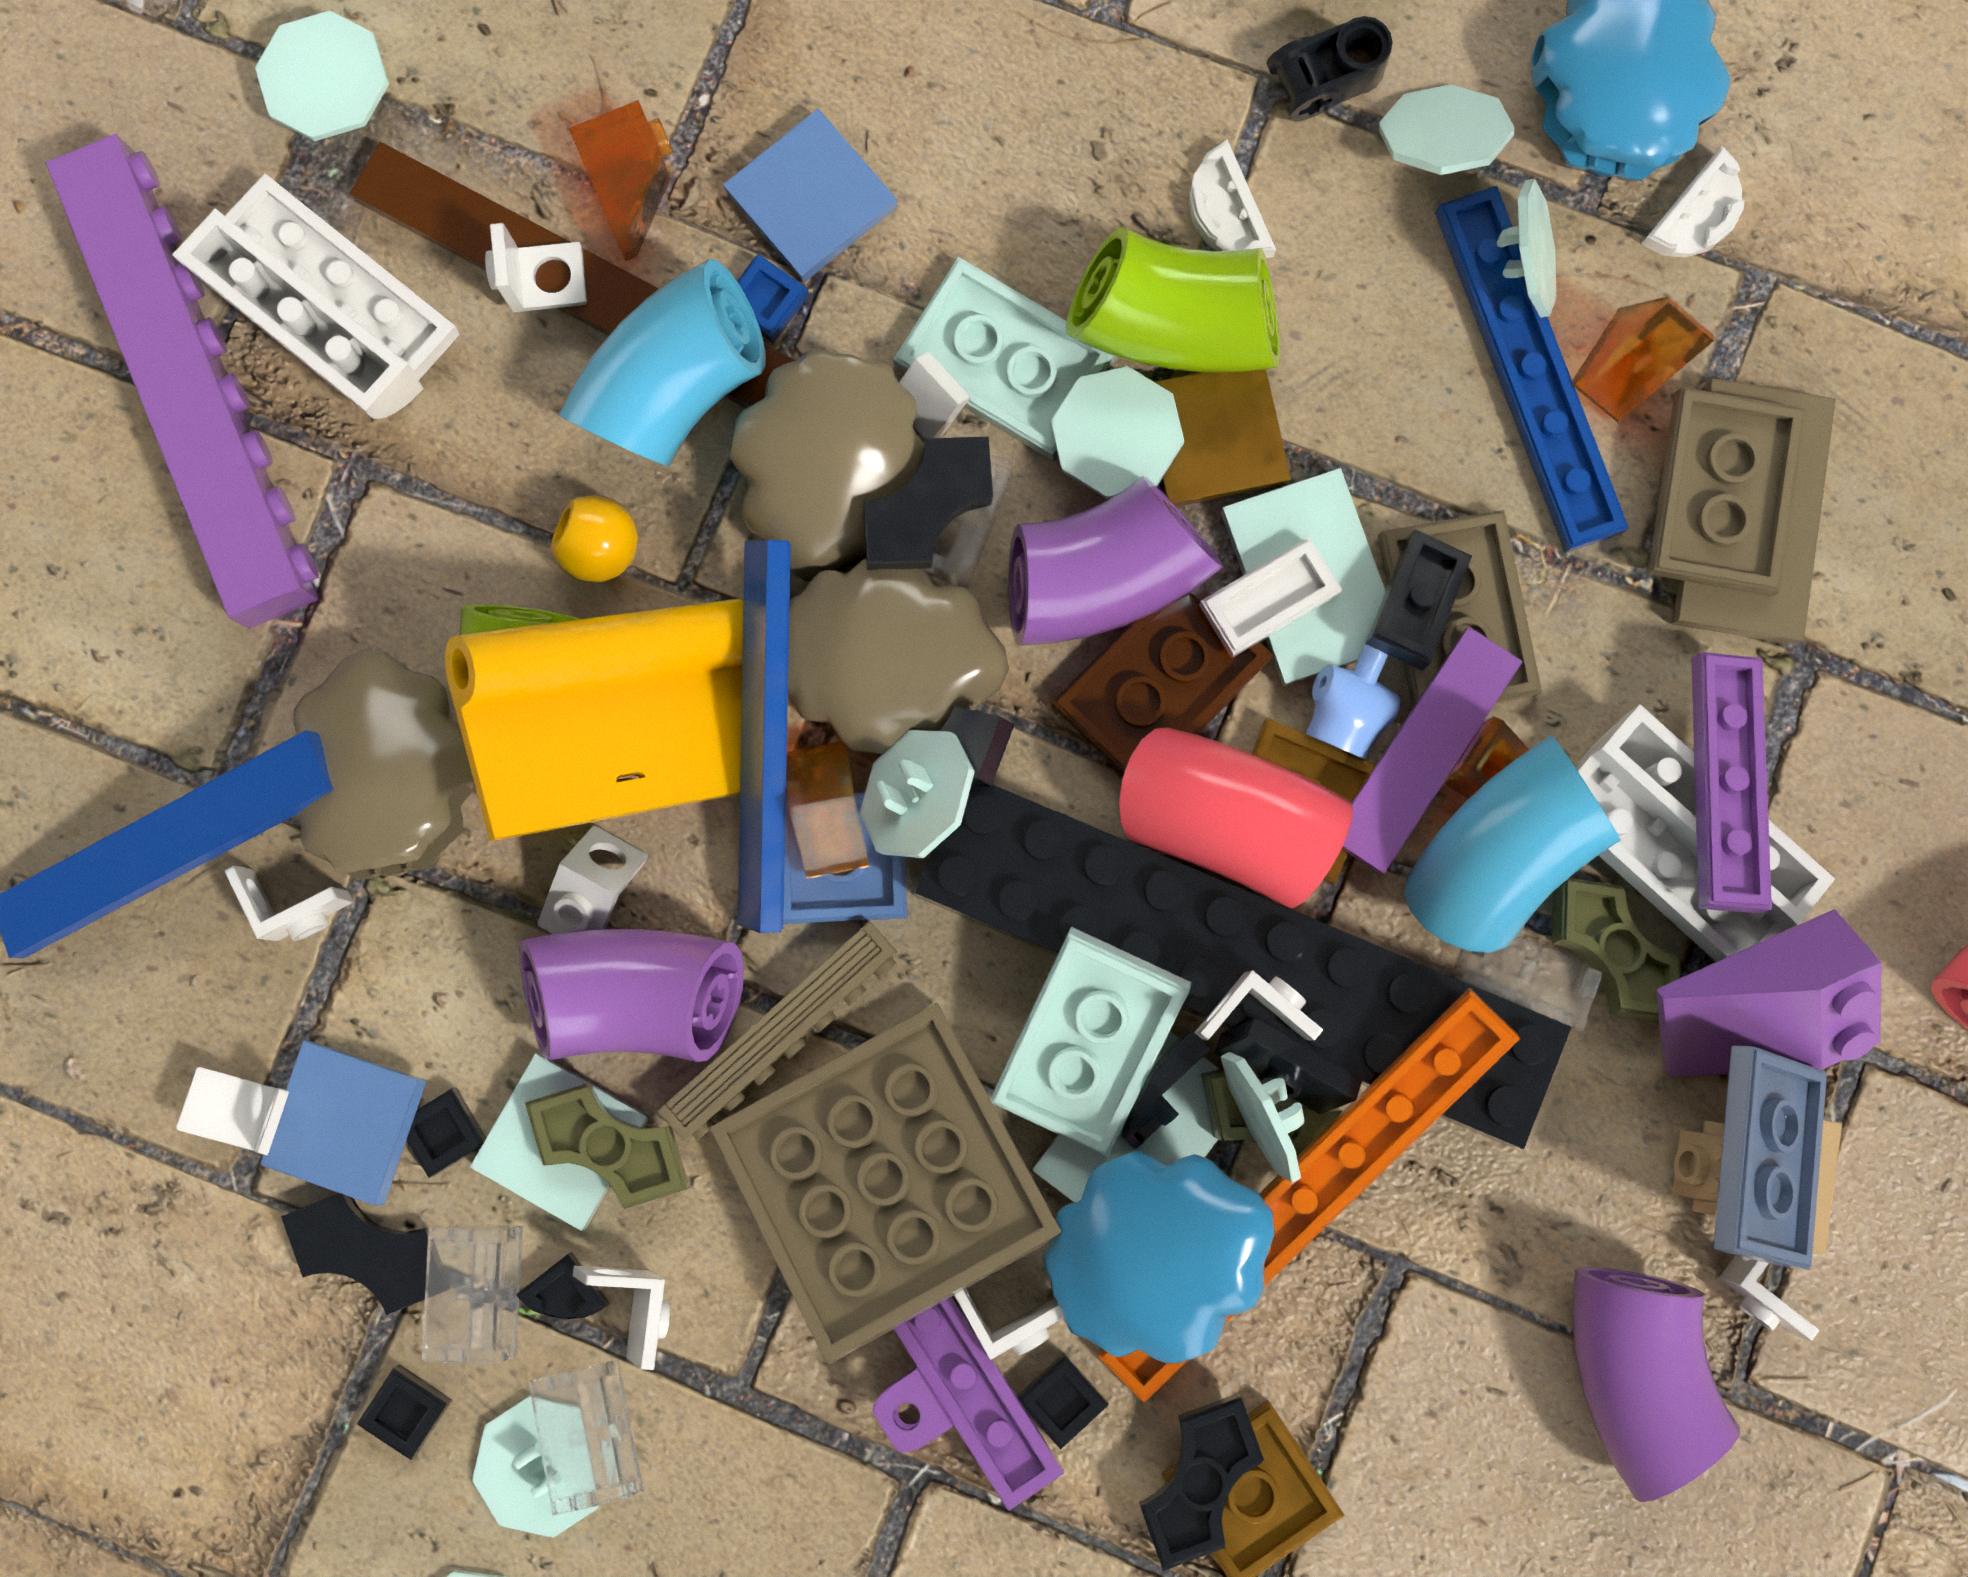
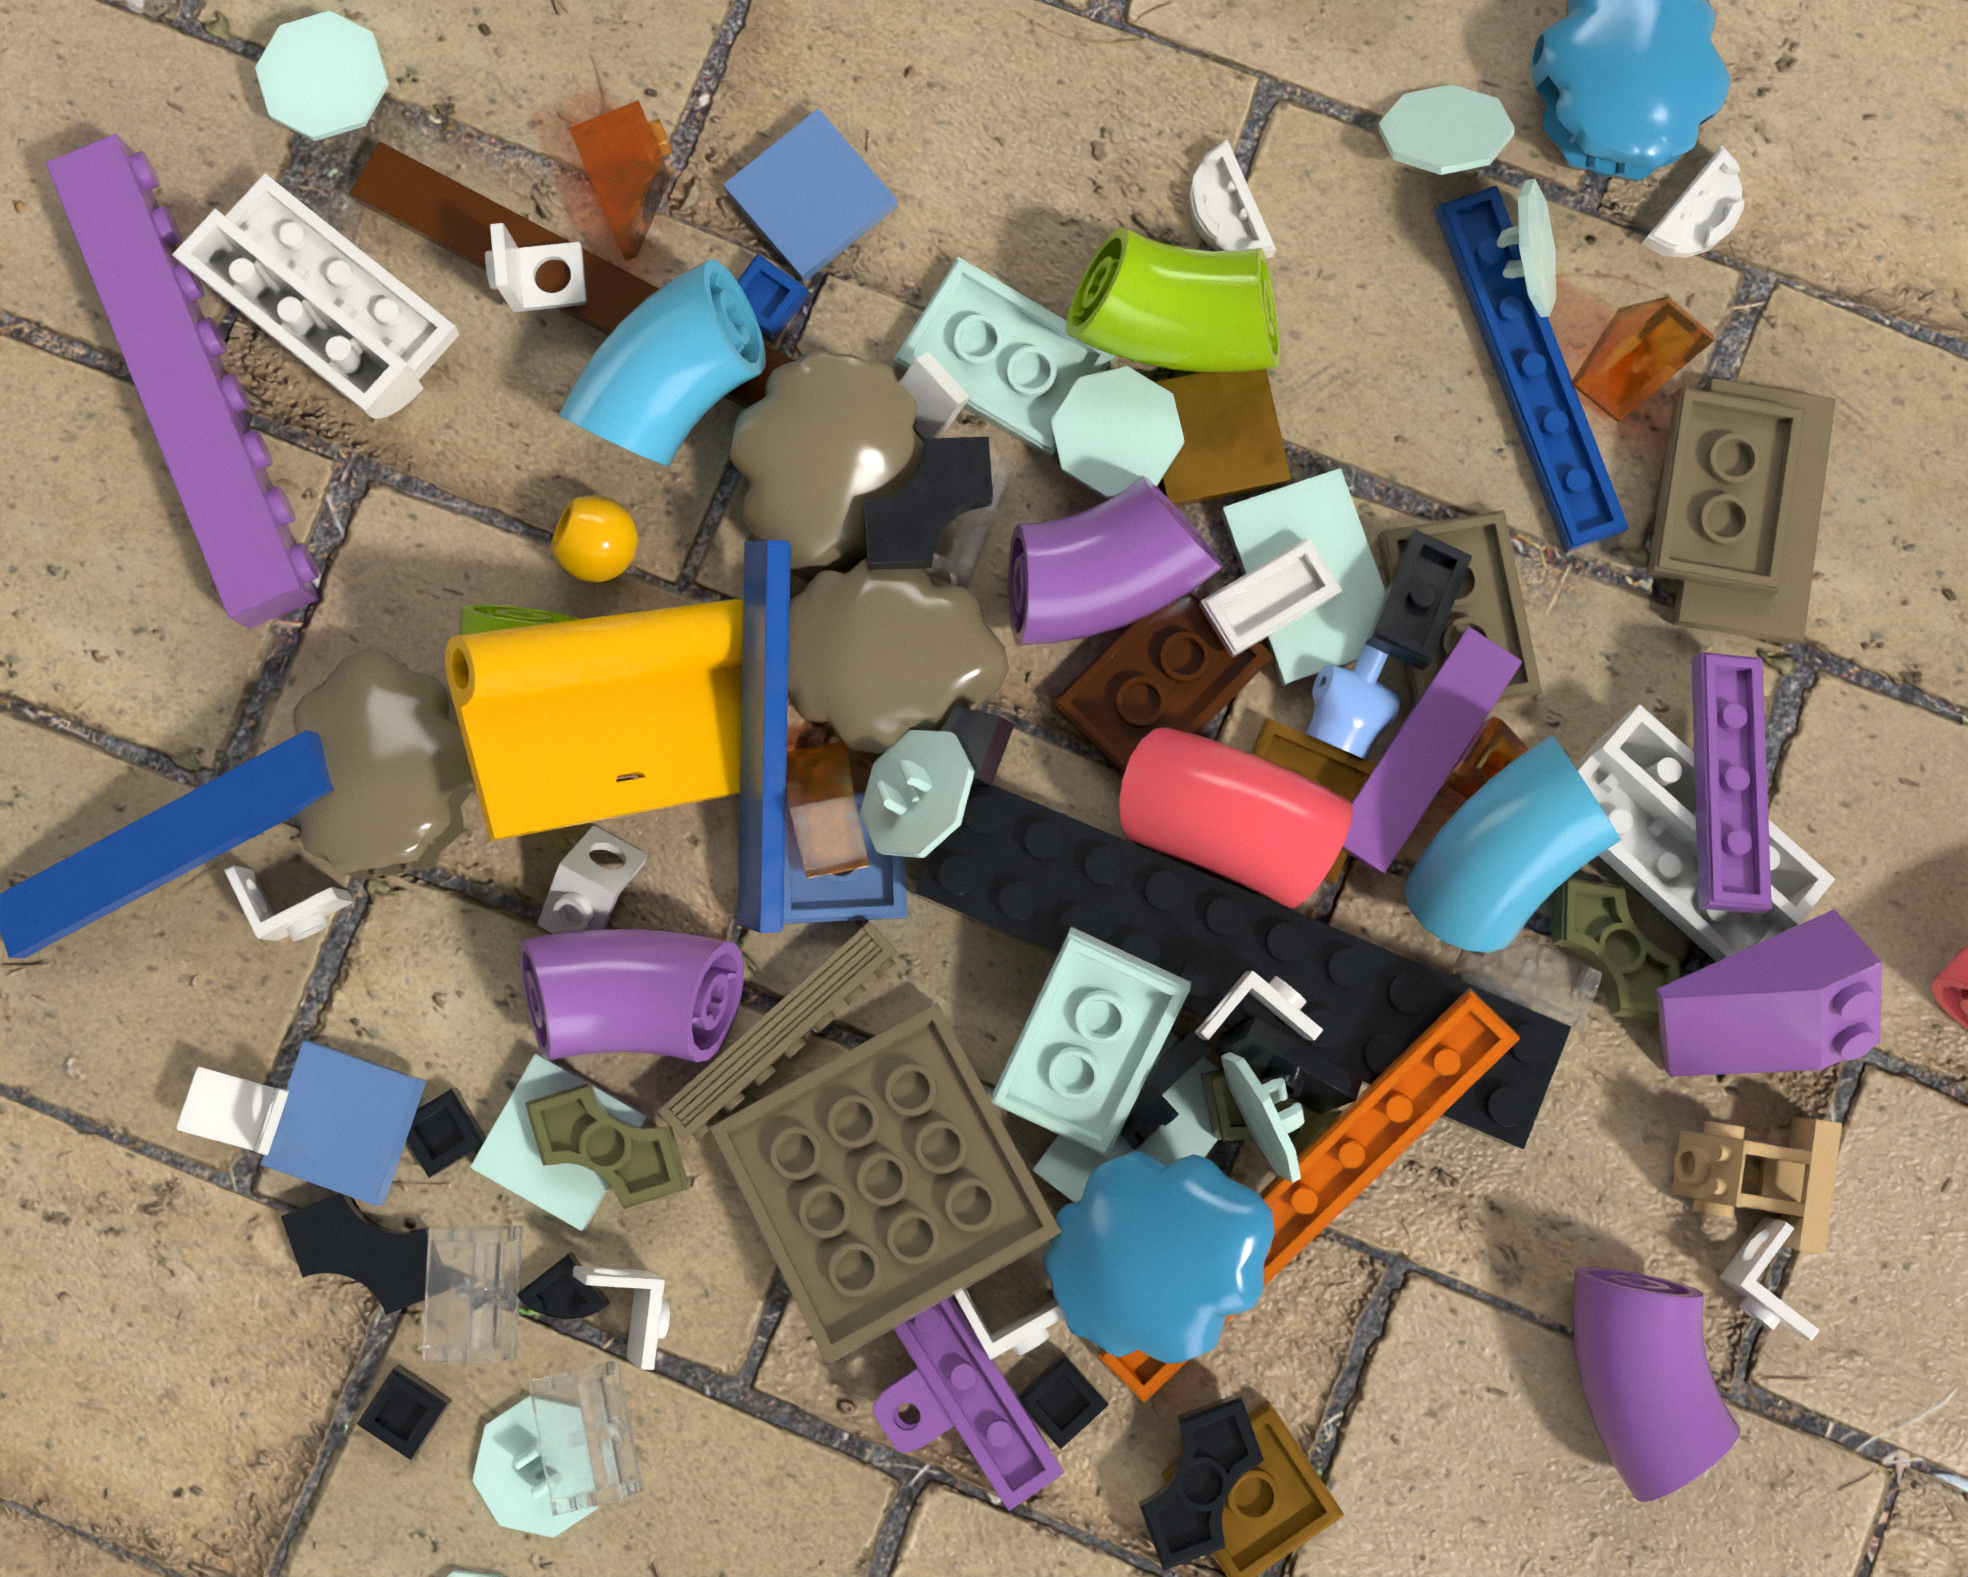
black piece [1266,16,1393,122] -> none
sand blue tile [1713,1046,1827,1270] -> none

